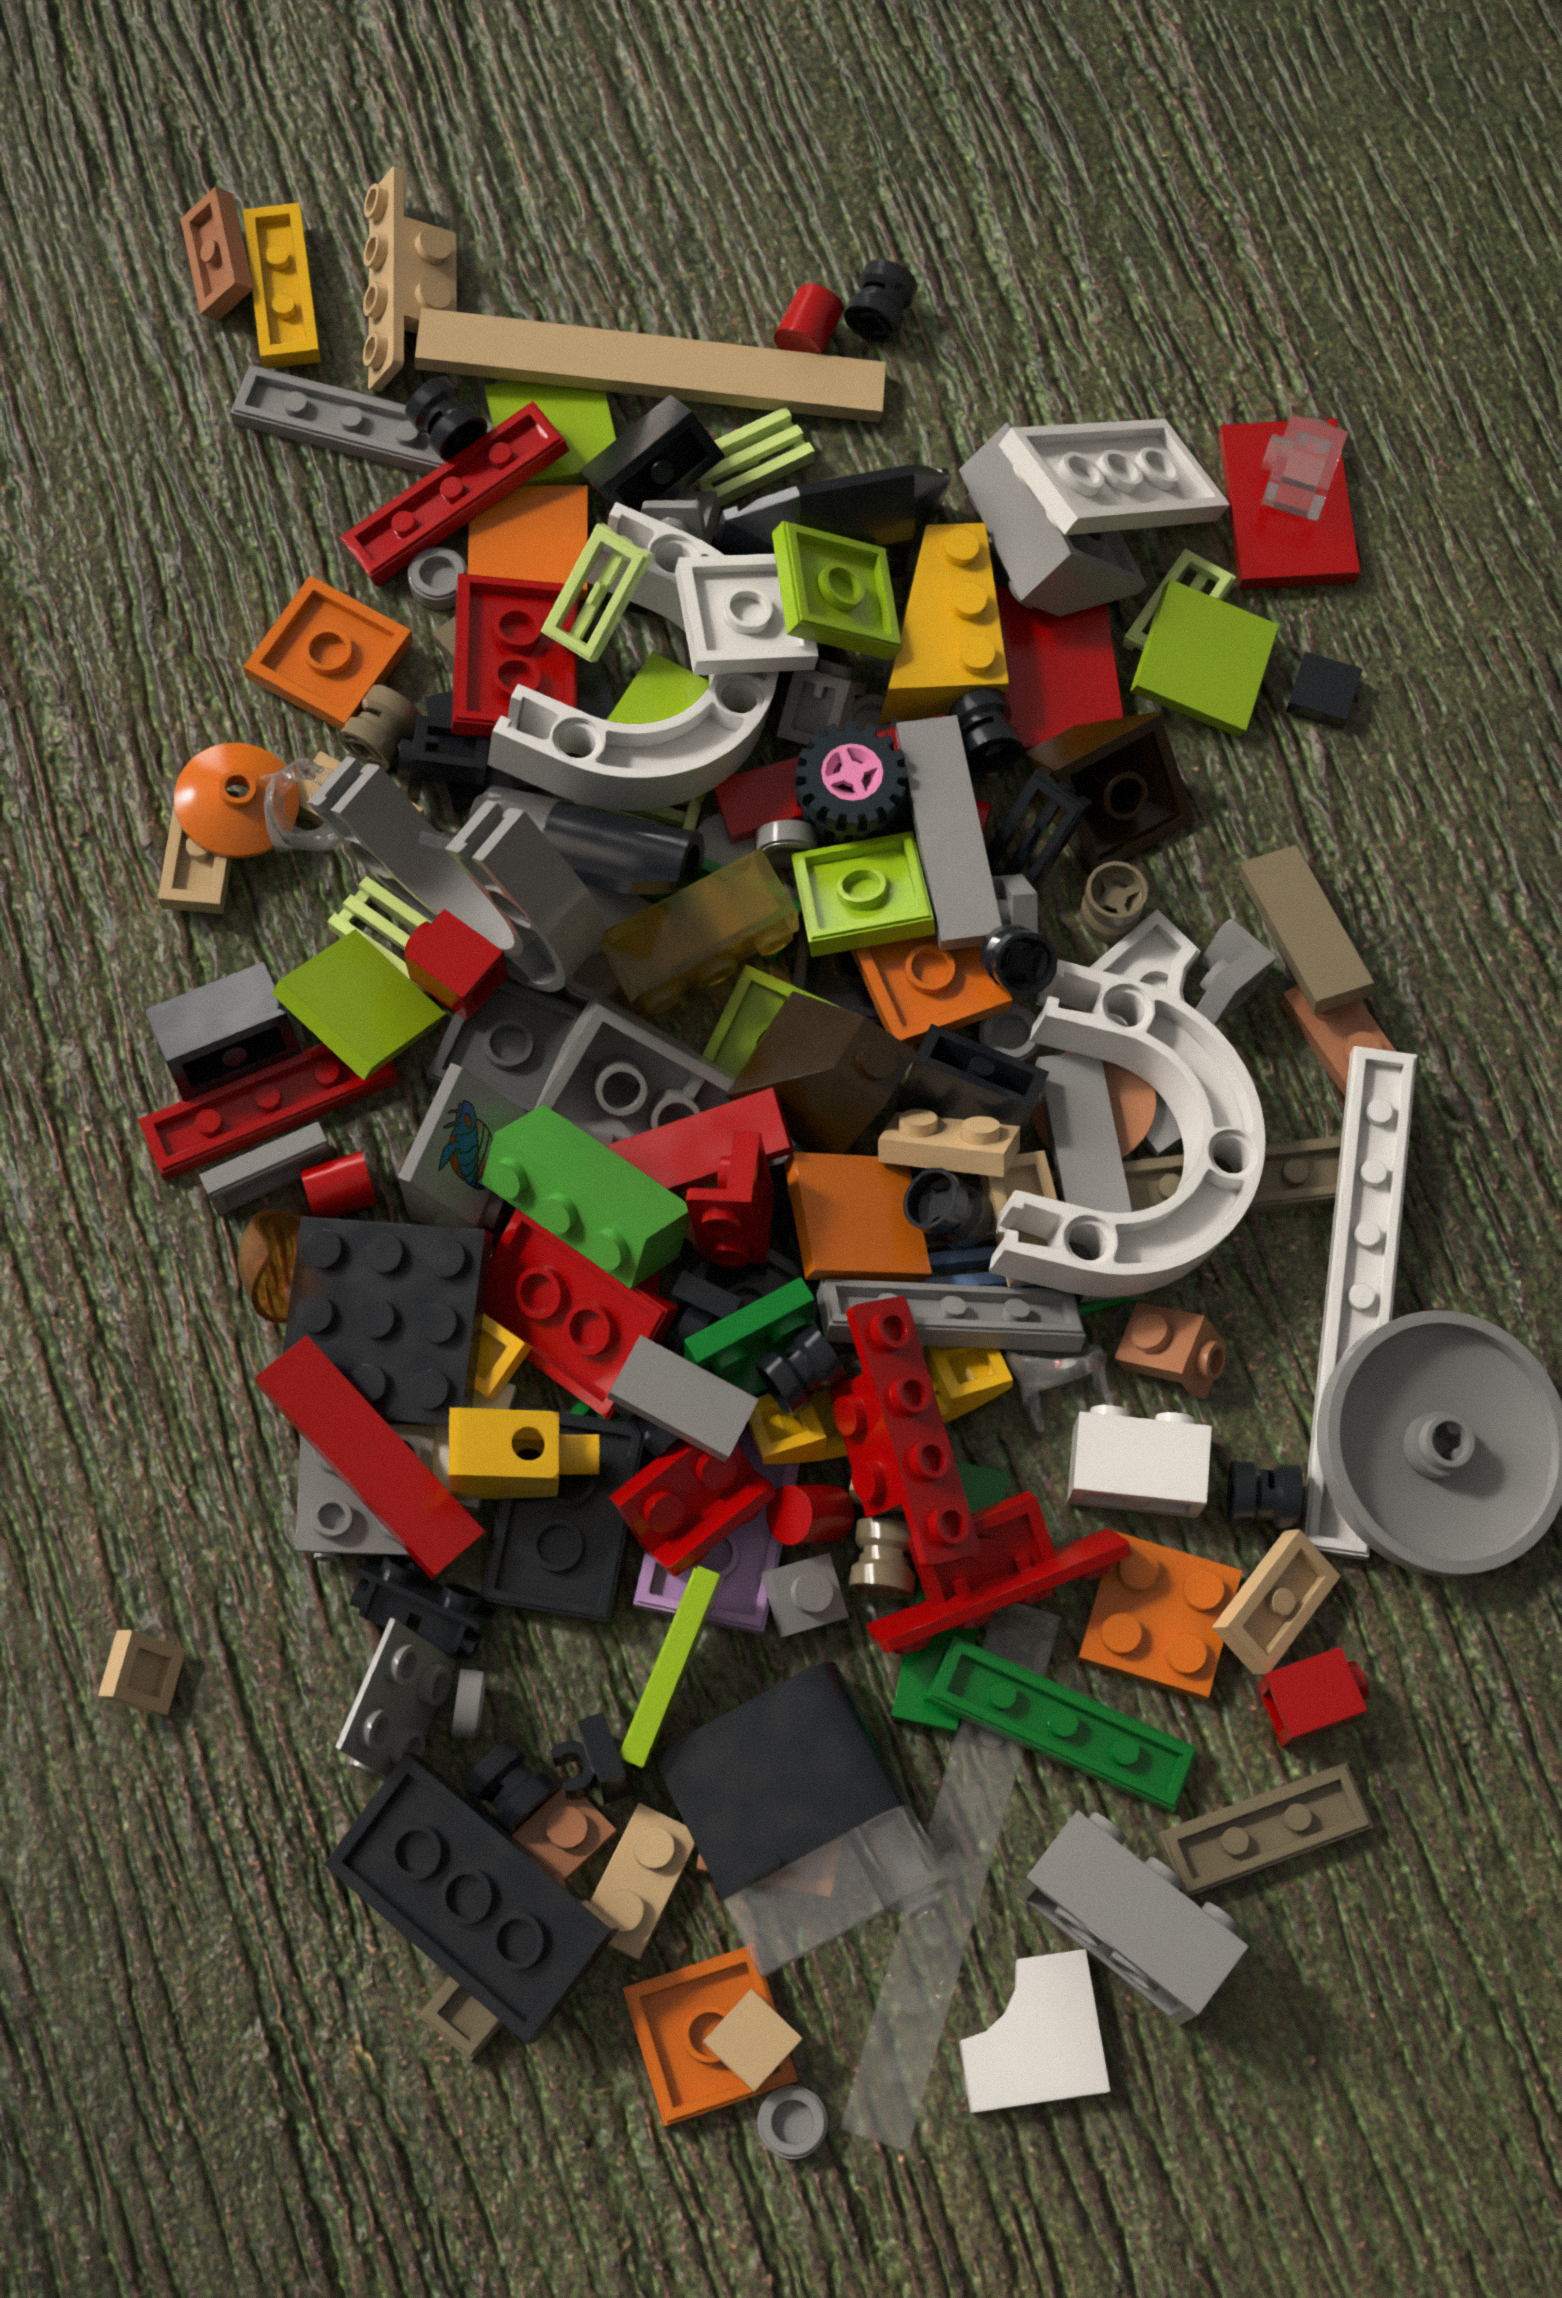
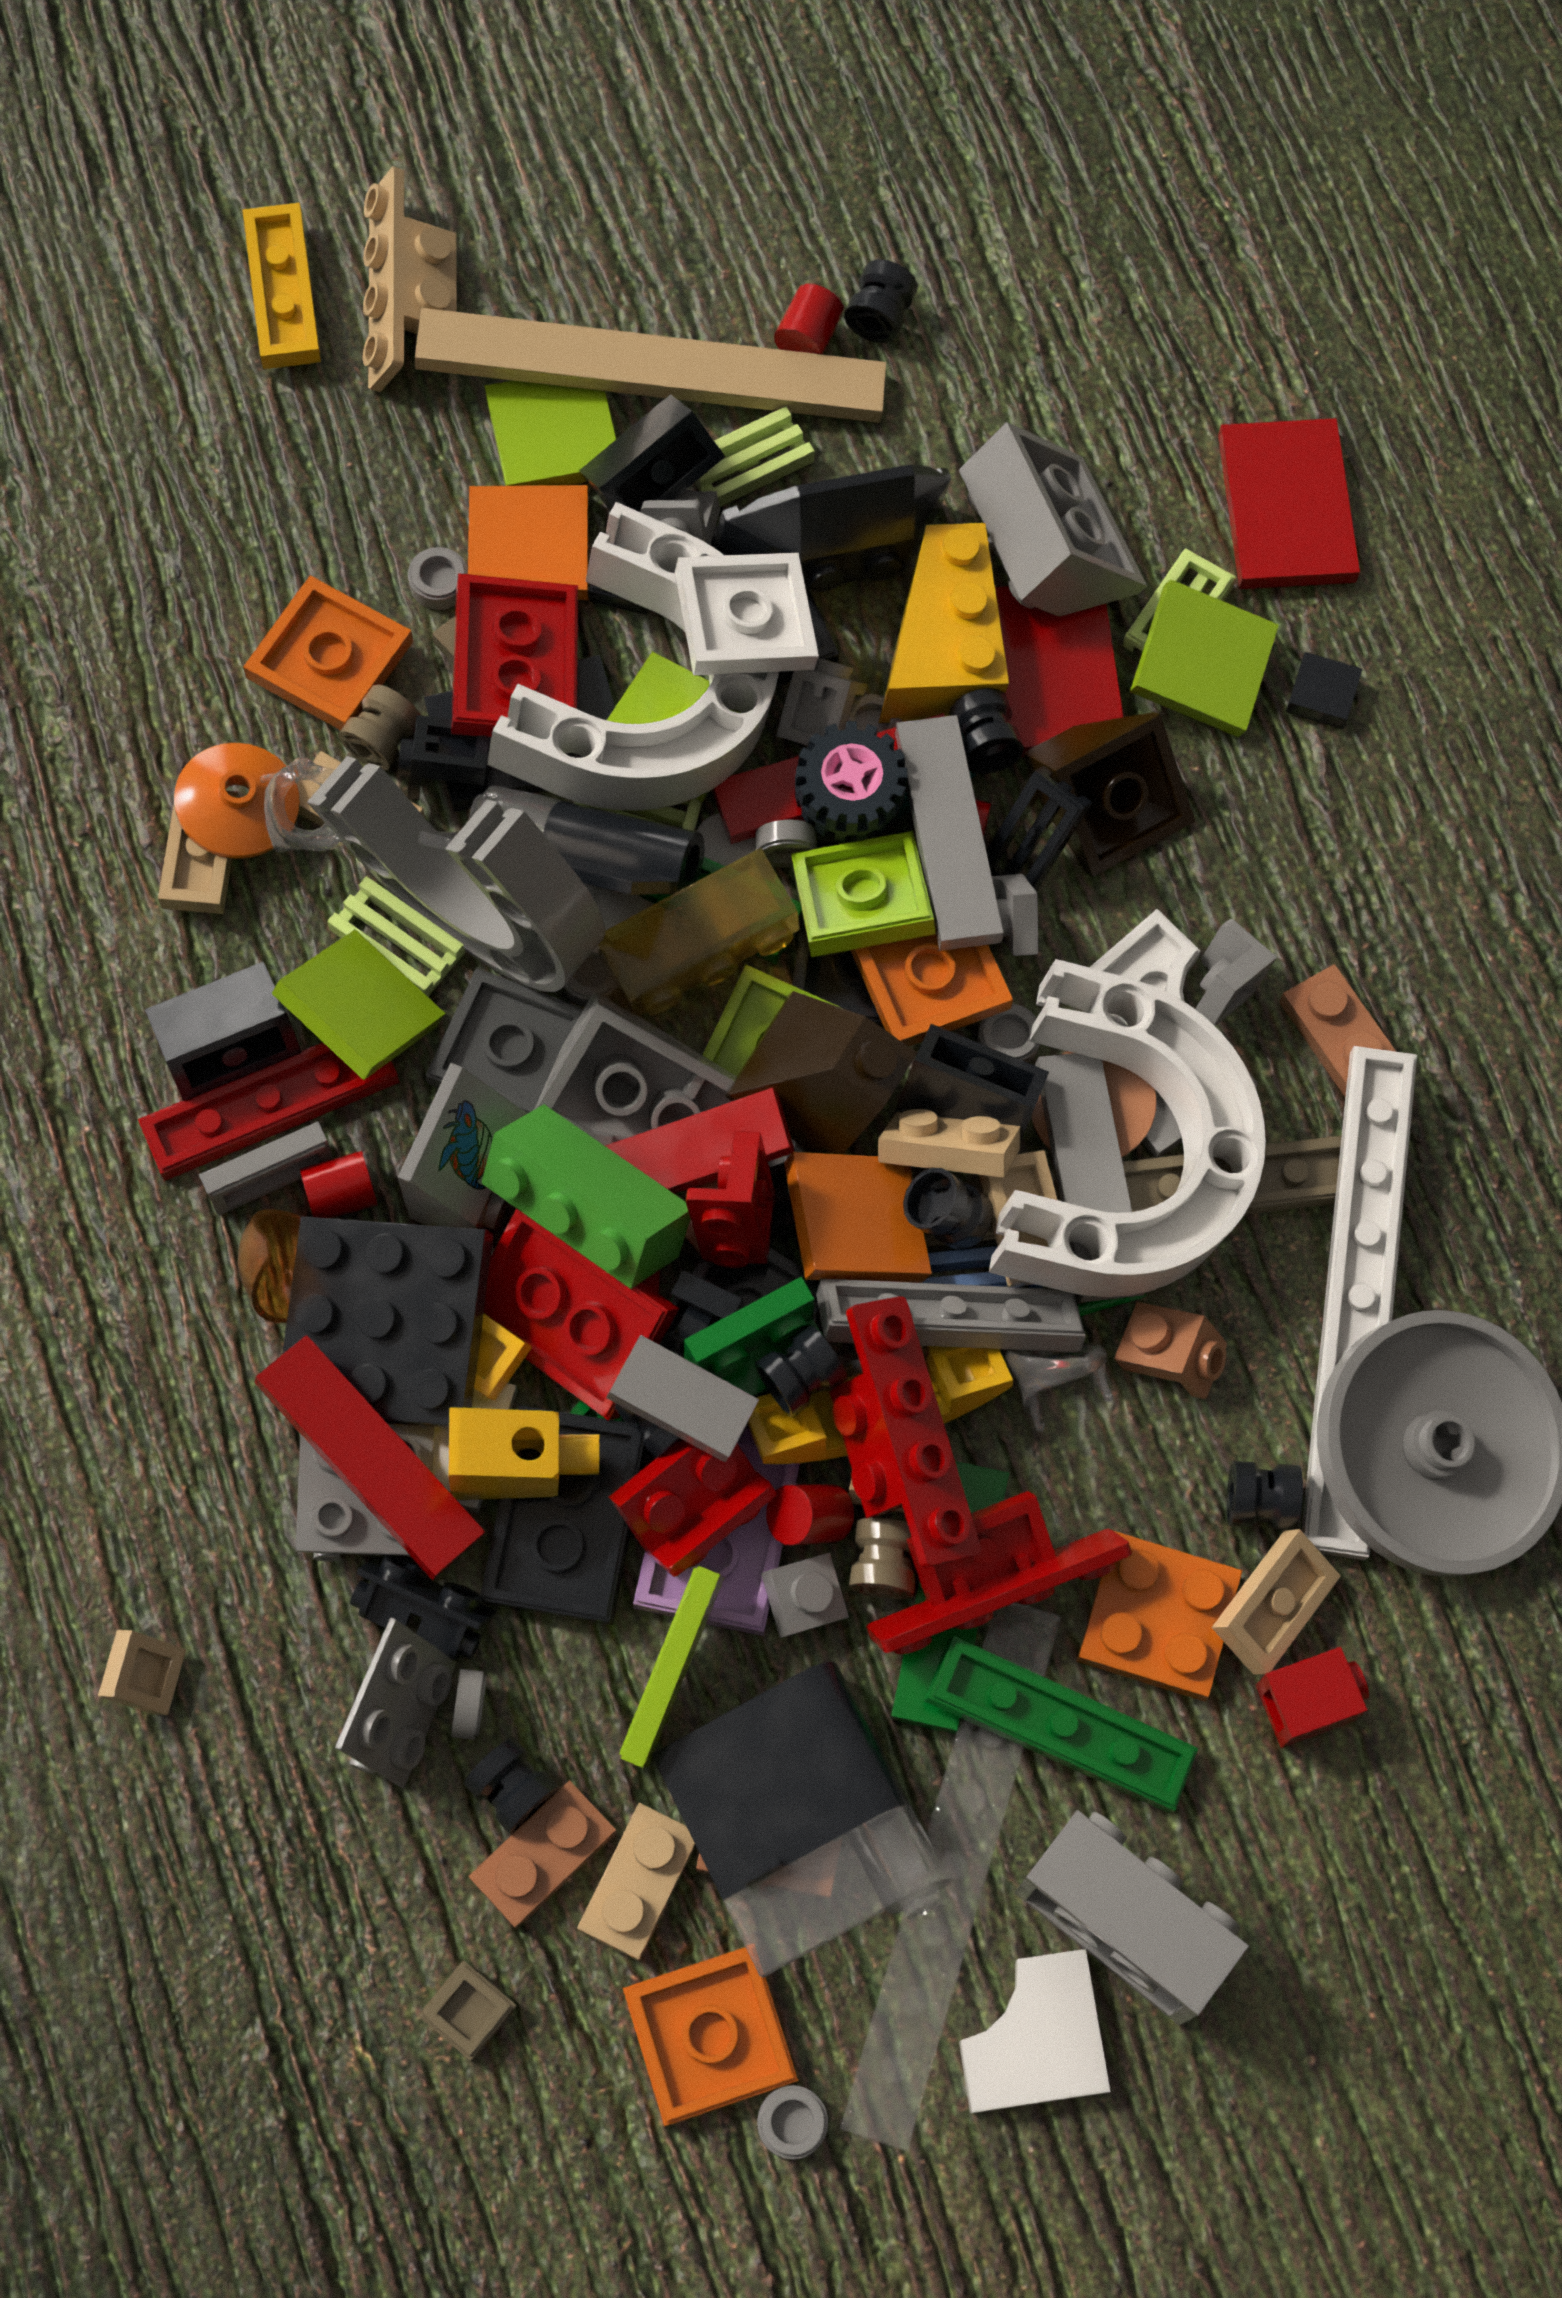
nougat plate [181,187,254,321] -> none
light grey tile [230,364,445,475] -> none
black plate [324,1753,620,2044] -> none
red tile [340,401,570,587] -> none
red brick [404,909,508,1022] -> none
black wheel [405,376,488,462] -> none
yellowish green tile [540,523,655,663] -> none
black tile [550,1712,630,1804] -> none
tan tile [703,1989,803,2093] -> none
lime tile [772,521,902,661] -> none
black wheel [980,924,1058,996] -> none
white plate [999,419,1230,536] -> none
white brick [1067,1405,1212,1518] -> none
dark tan wheel [1079,861,1148,943] -> none
dark tan tile [1156,1762,1374,1898] -> none
dark tan tile [1239,845,1375,1014] -> none
clear brick [1261,414,1348,521] -> none

